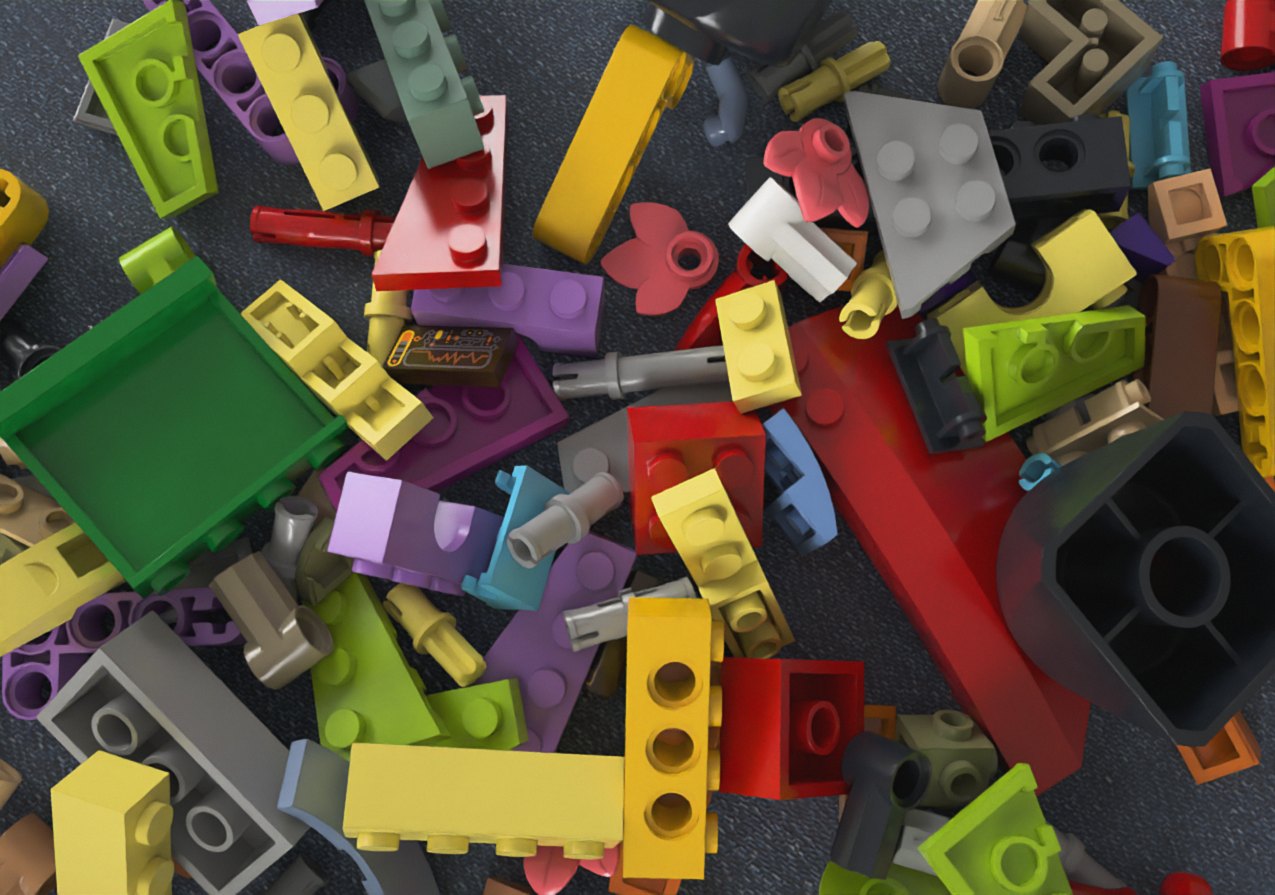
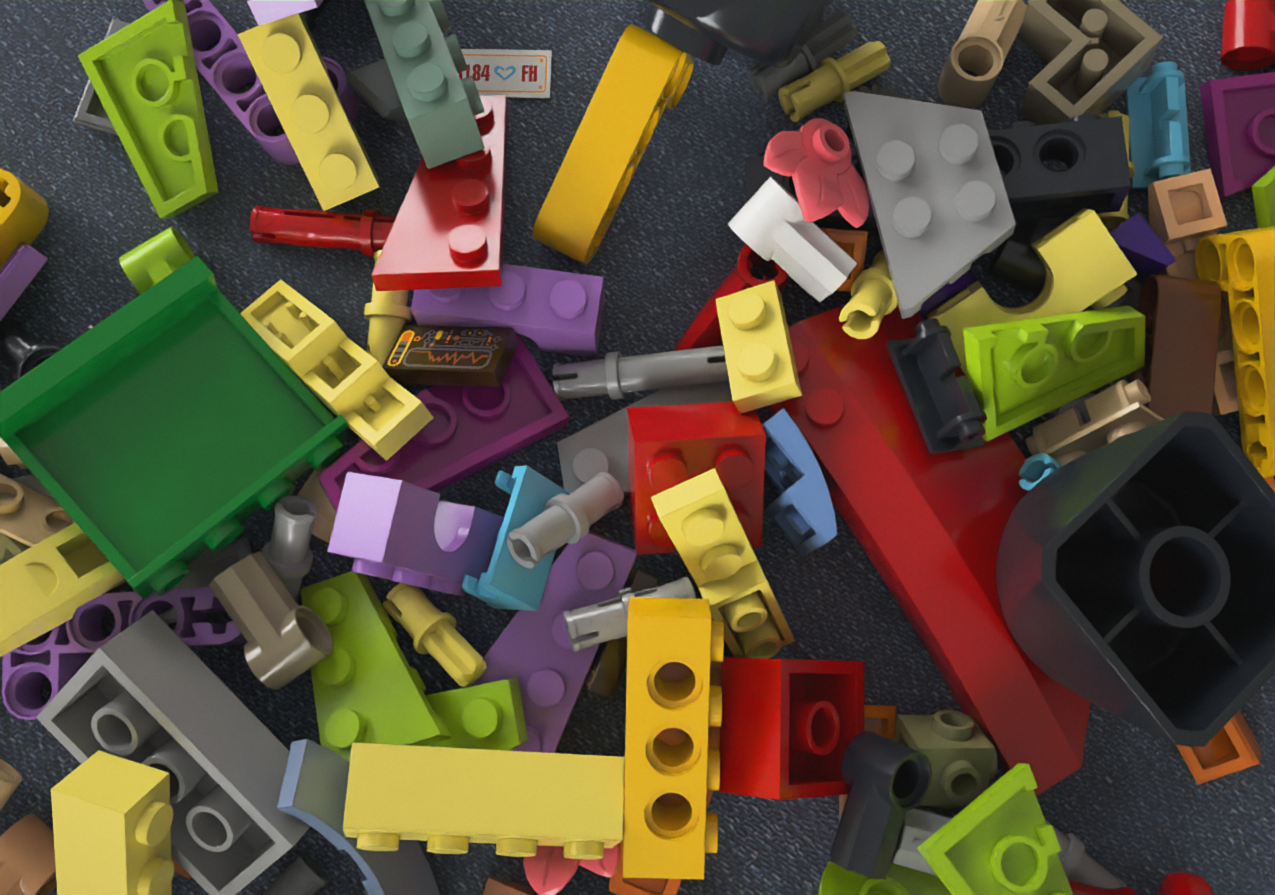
olive tile [296,516,354,606] -> none
coral plate [601,202,719,316] -> none
sand blue arm [703,54,749,147] -> none
none -> white sticker [458,49,552,98]

